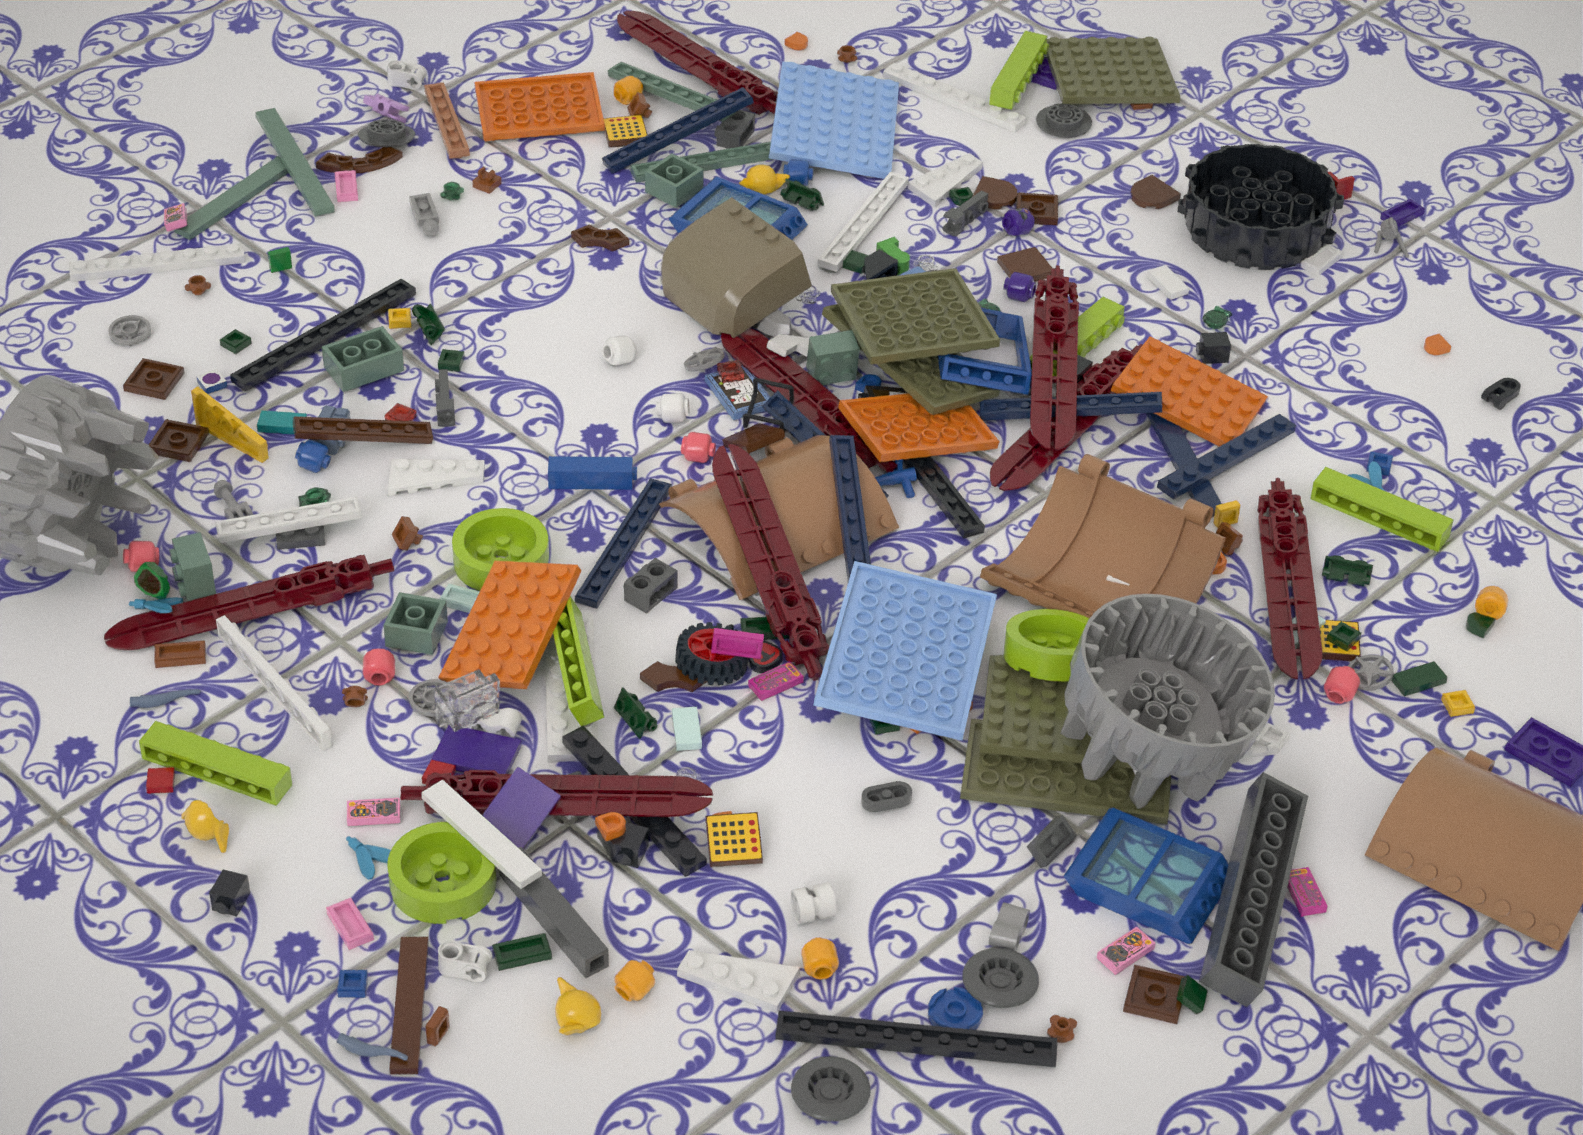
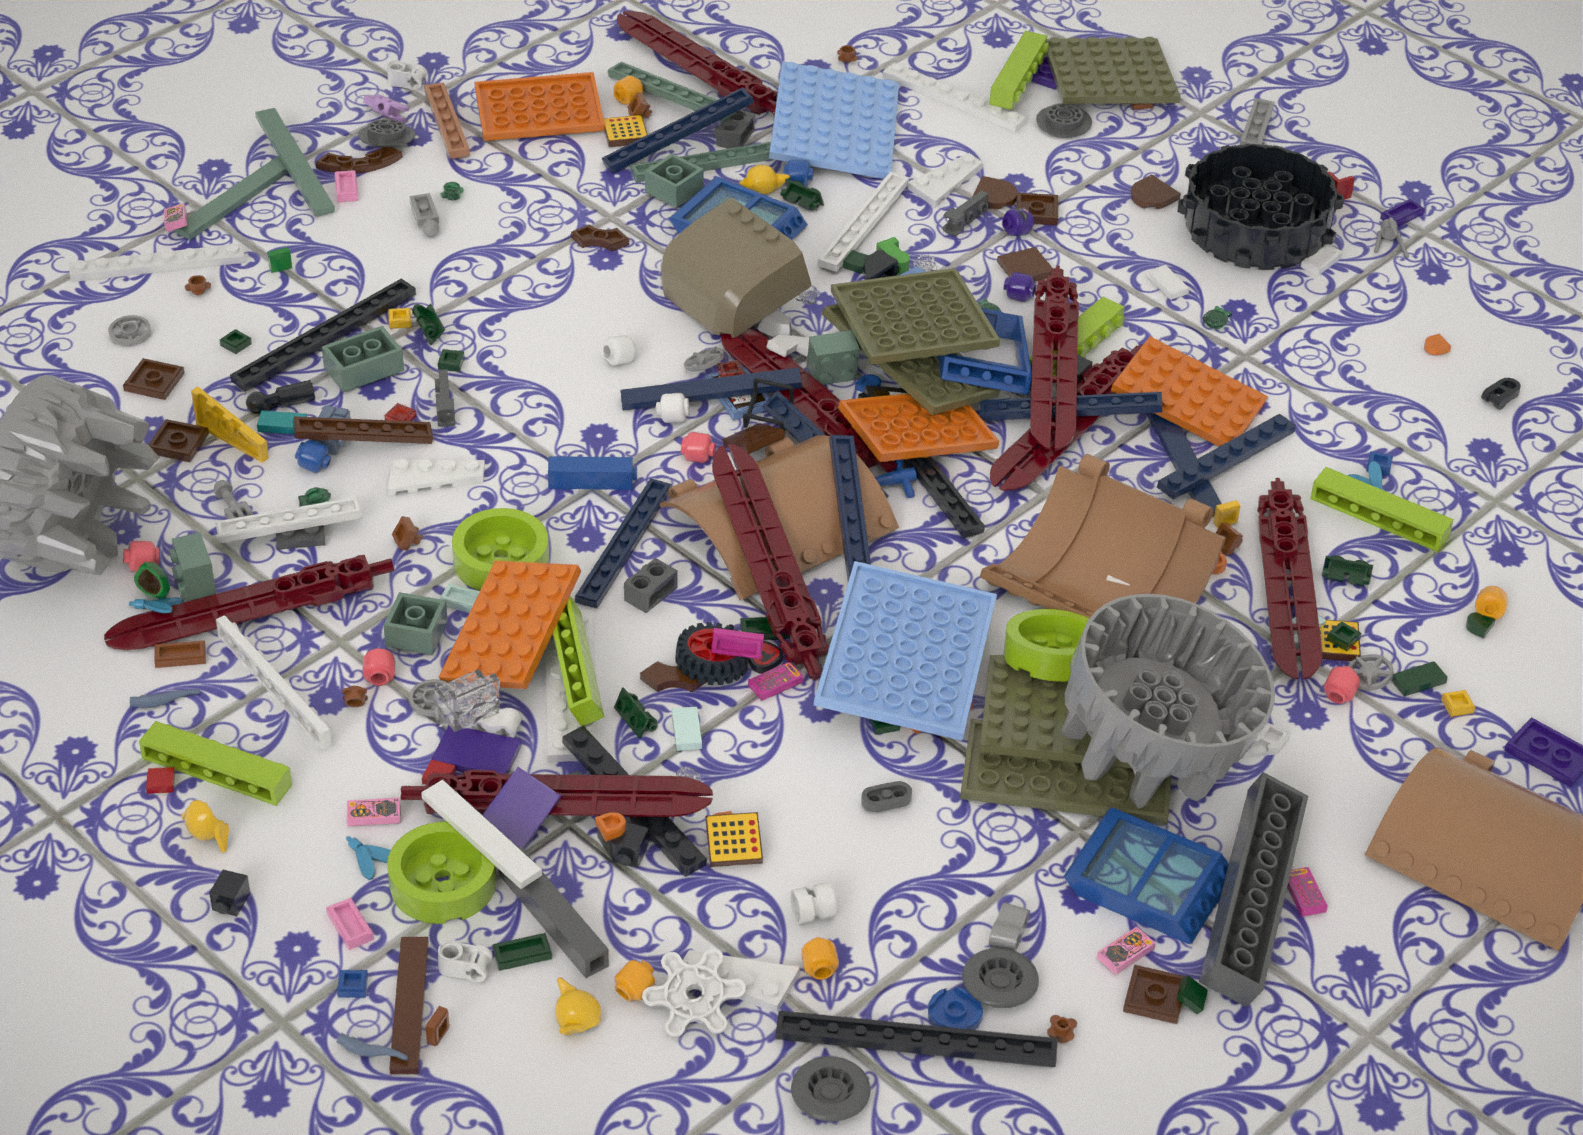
tile [196,369,227,394] -> none
dark orange tile [472,166,502,194] -> none
orange tile [784,32,808,50] -> none
dark green tile [949,187,973,206] -> none
dark grey plate [1026,815,1076,868] -> none
black brick [1196,332,1231,364] -> none
none -> black piece [246,380,315,414]
none -> dark blue tile [620,367,802,410]
none -> white plate [642,948,746,1038]
none -> light grey plate [1240,98,1274,145]

